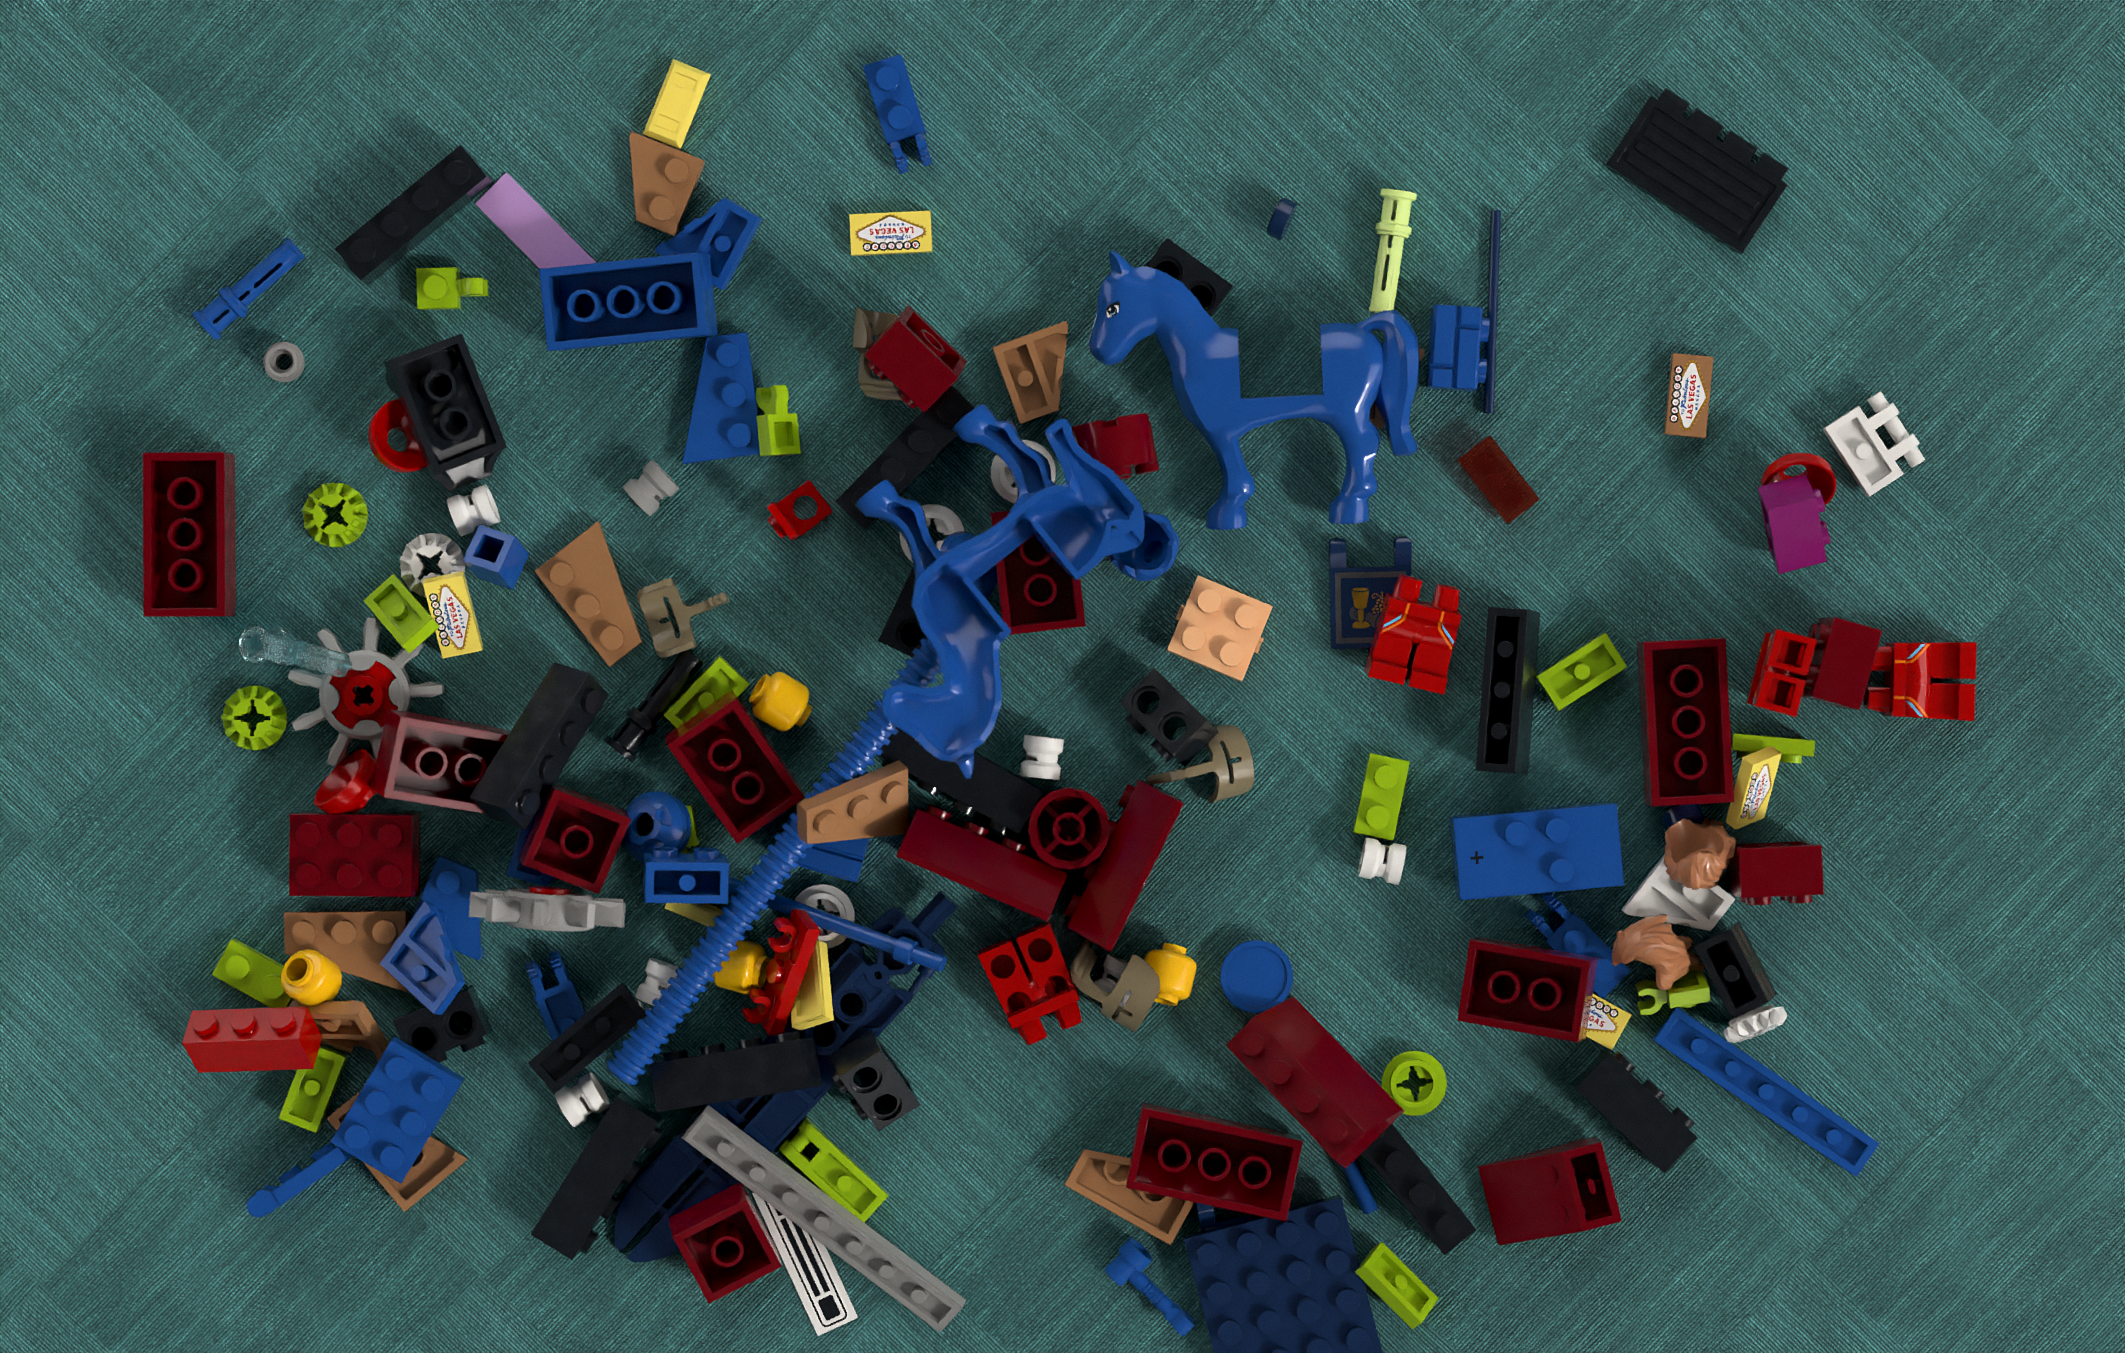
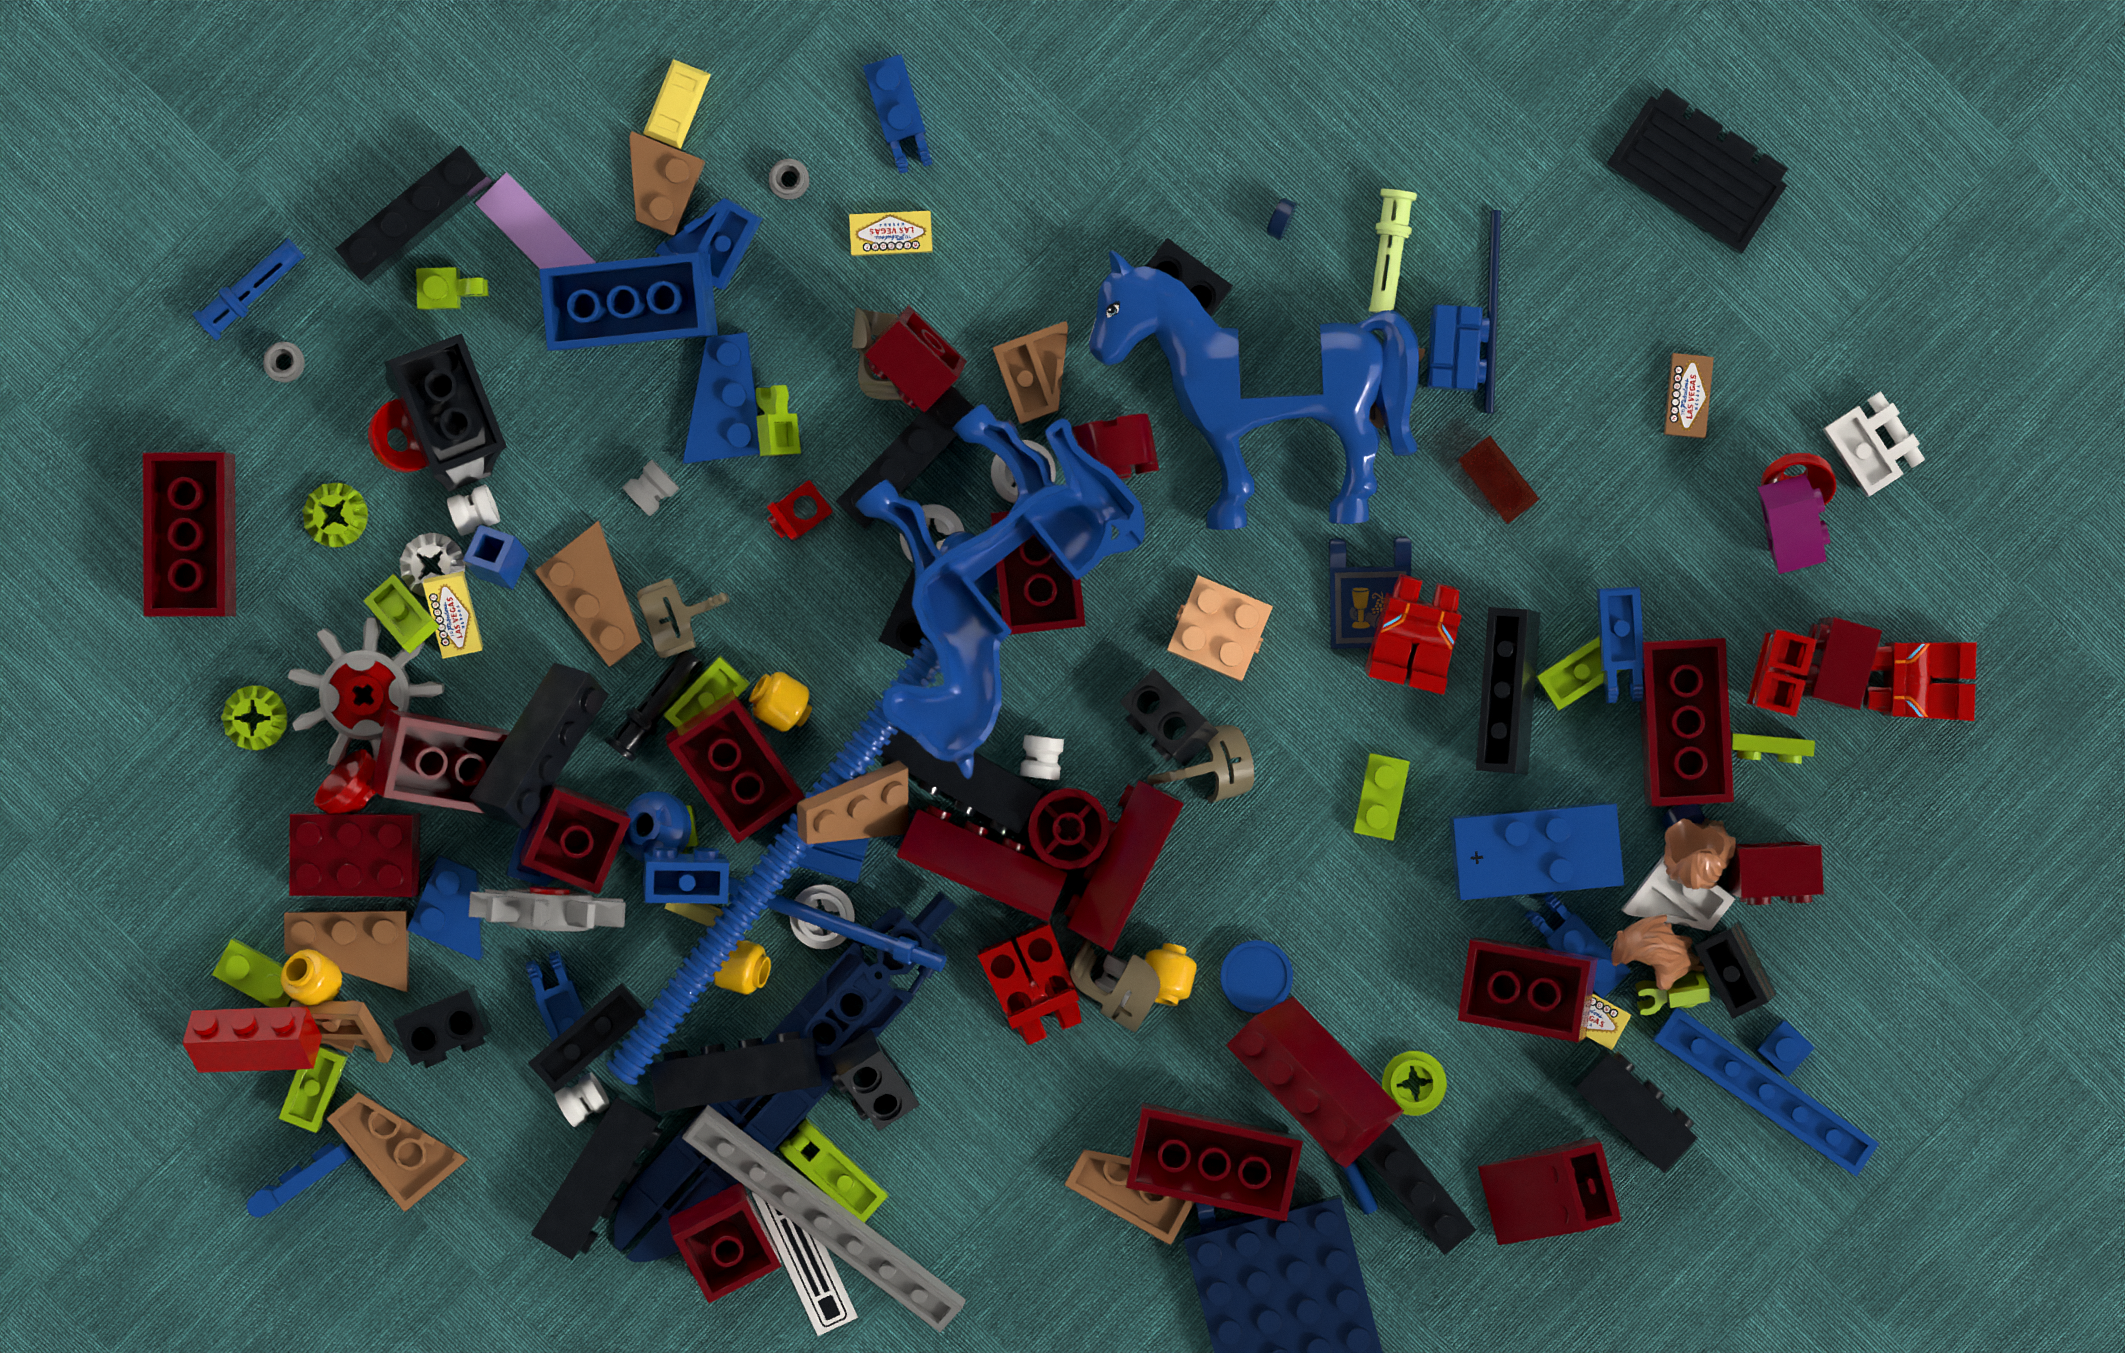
clear light blue connector [239,626,352,677] -> none
blue plate [331,1036,465,1184] -> none
blue wing [380,902,465,1015] -> none
white wheel [635,958,678,1006] -> none
red plate [742,909,820,1036] -> none
light yellow tile [791,940,834,1031] -> none
blue brick [1105,1237,1195,1337] -> none
blue hair [1108,512,1179,581] -> none
lime plate [1355,1241,1439,1330] -> none
white wheel [1358,837,1406,885] -> none
white gear [1723,1004,1787,1043] -> none
light yellow tile [1726,746,1782,830] -> none
none -> light grey plate [769,159,810,200]
none -> blue hinge [1597,586,1643,703]
none -> blue plate [1755,1019,1815,1078]

